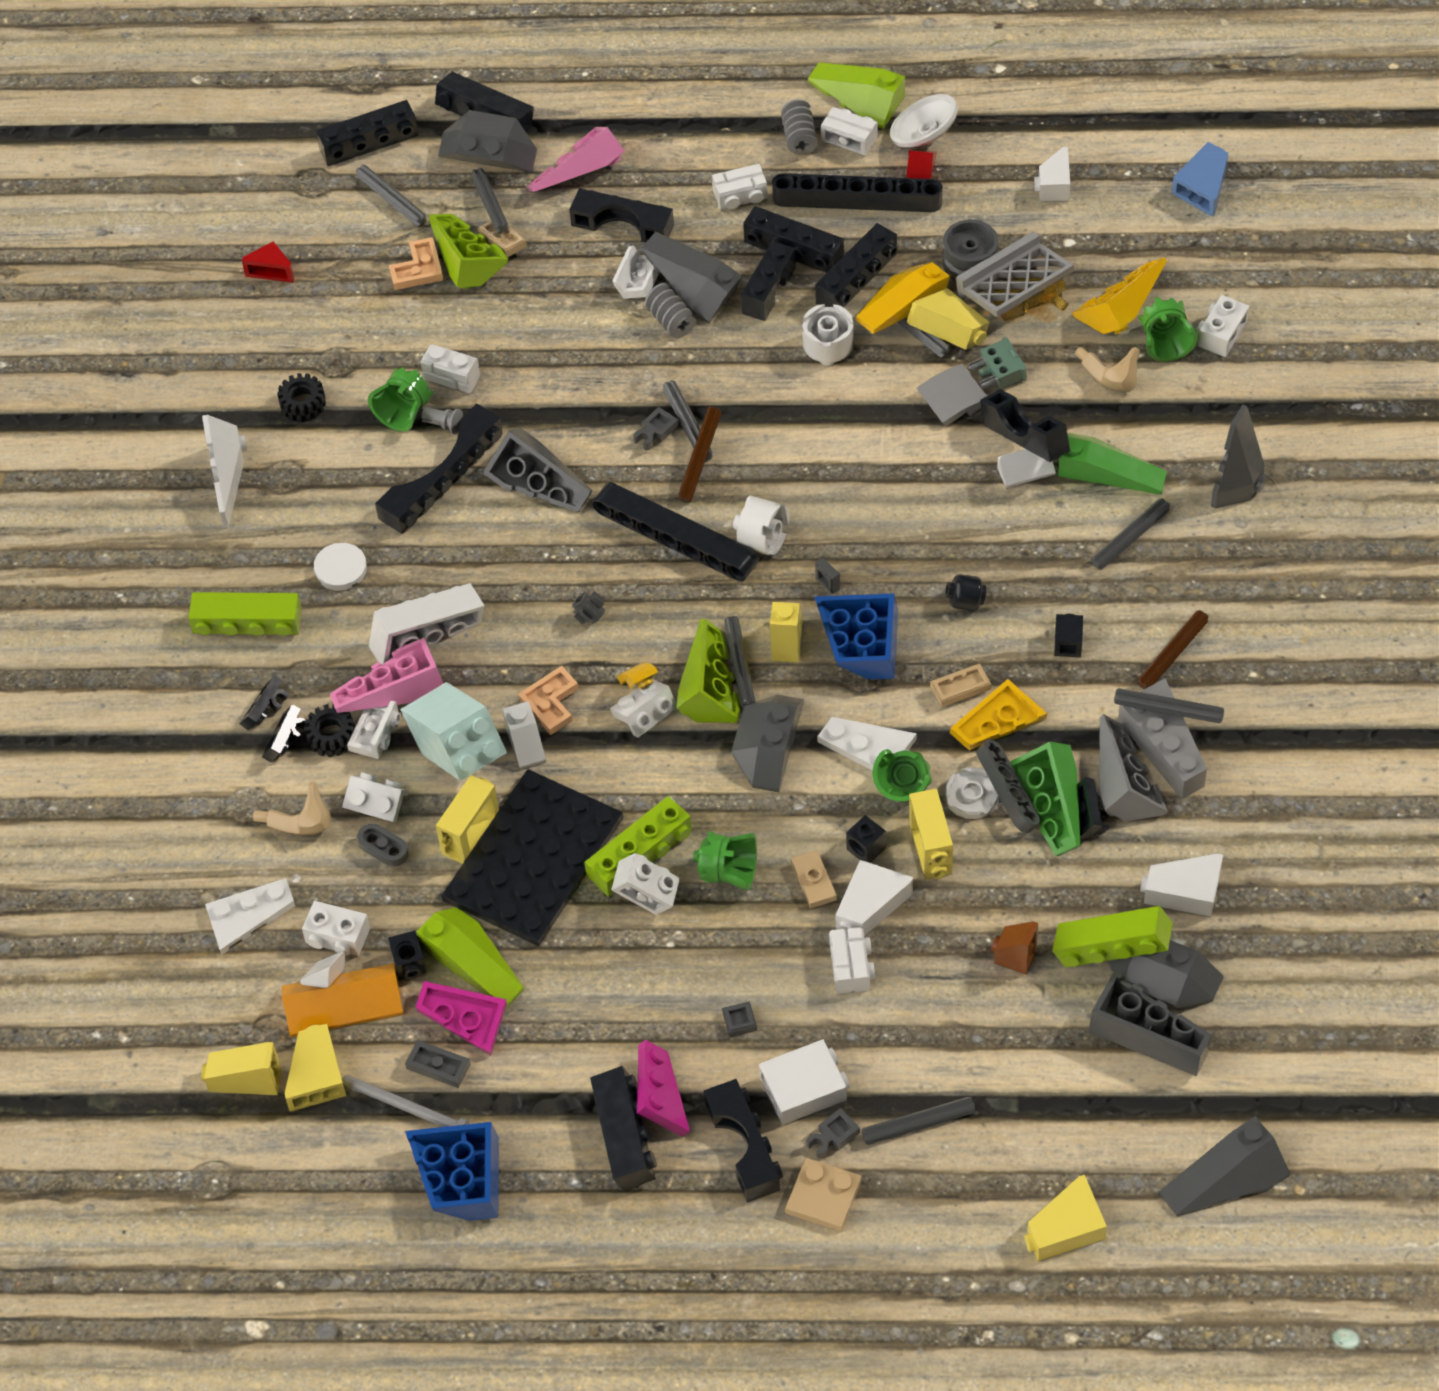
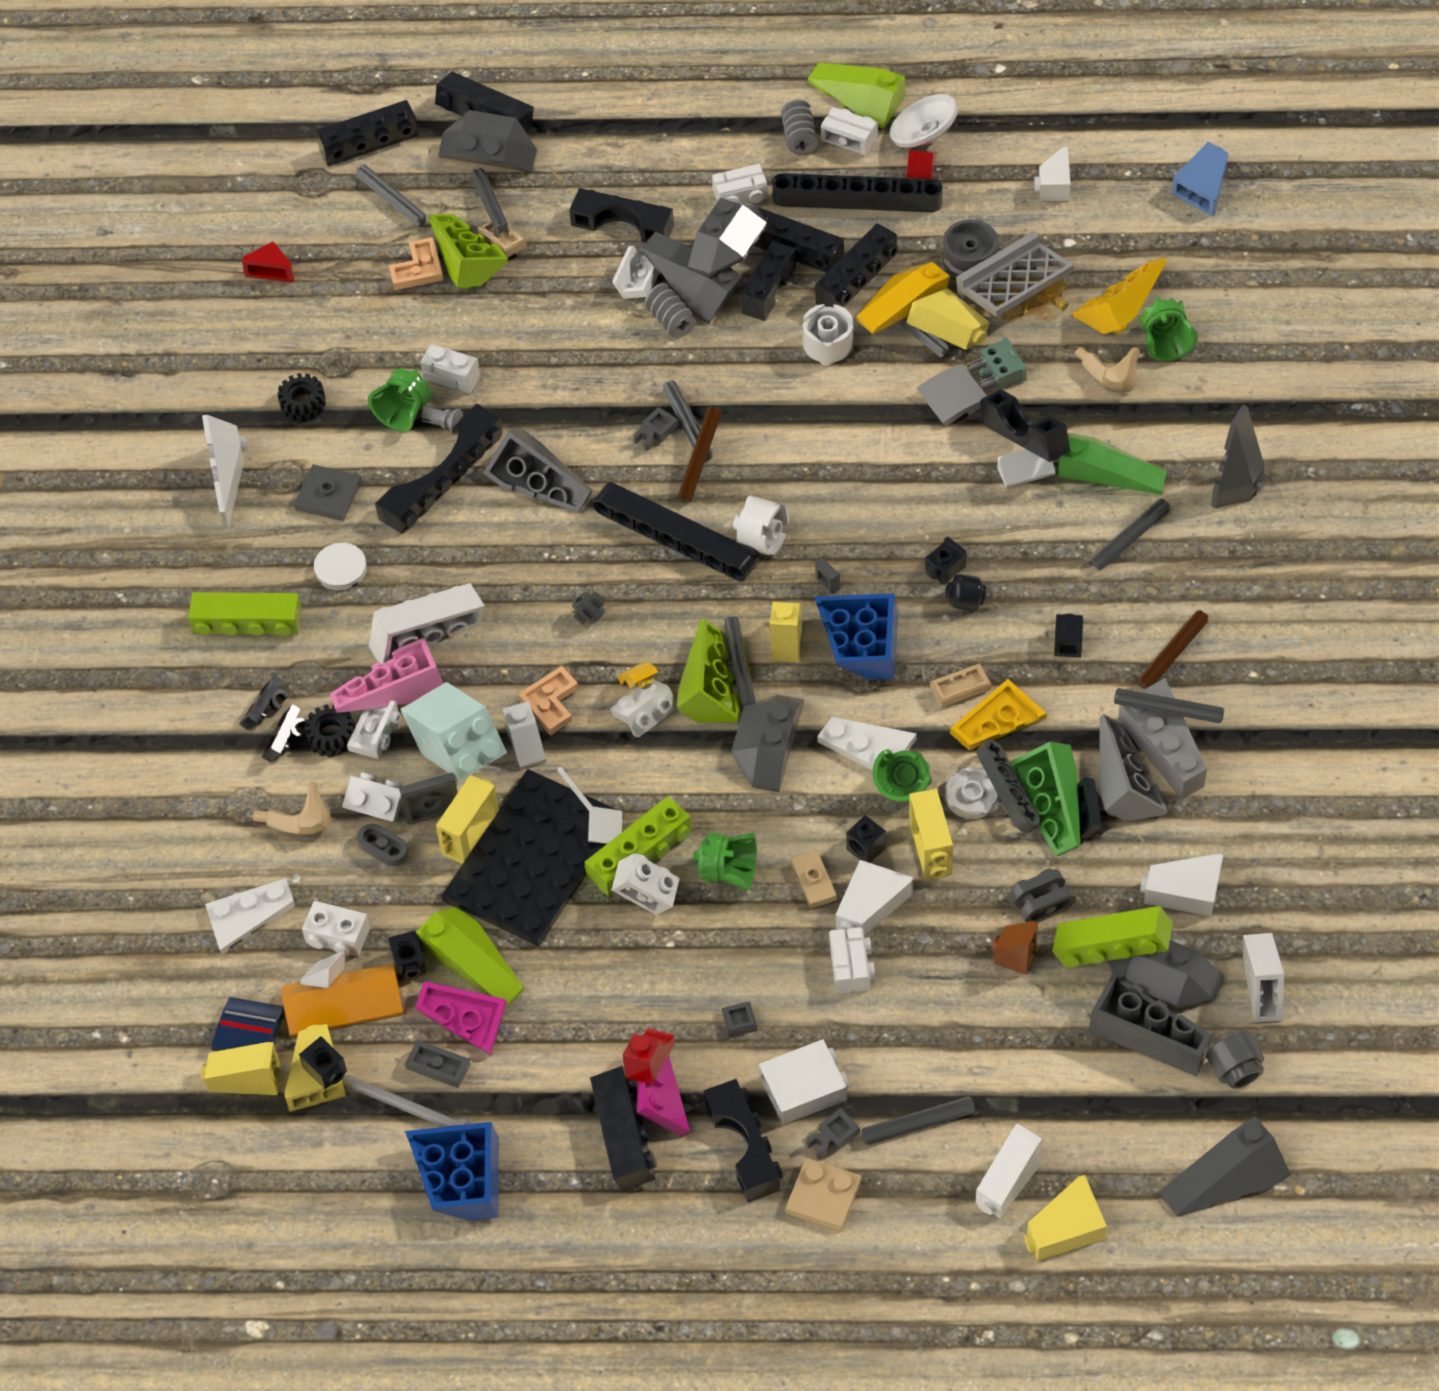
bright pink wedge [526,127,625,192] -> none
white brick [1197,295,1249,357] -> none
none -> dark blue slope [211,997,285,1051]
none -> dark grey plate [294,464,362,521]
none -> black brick [299,1036,347,1090]
none -> dark grey plate [399,772,458,824]
none -> white piece [557,767,622,844]
none -> red arch [622,1028,675,1085]
none -> dark grey wedge [688,198,767,277]
none -> black brick [925,536,967,585]
none -> white slope [976,1124,1042,1219]
none -> dark grey brick [1010,869,1076,923]
none -> dark grey piece [1206,1031,1264,1089]
none -> white slope [1243,933,1284,1023]

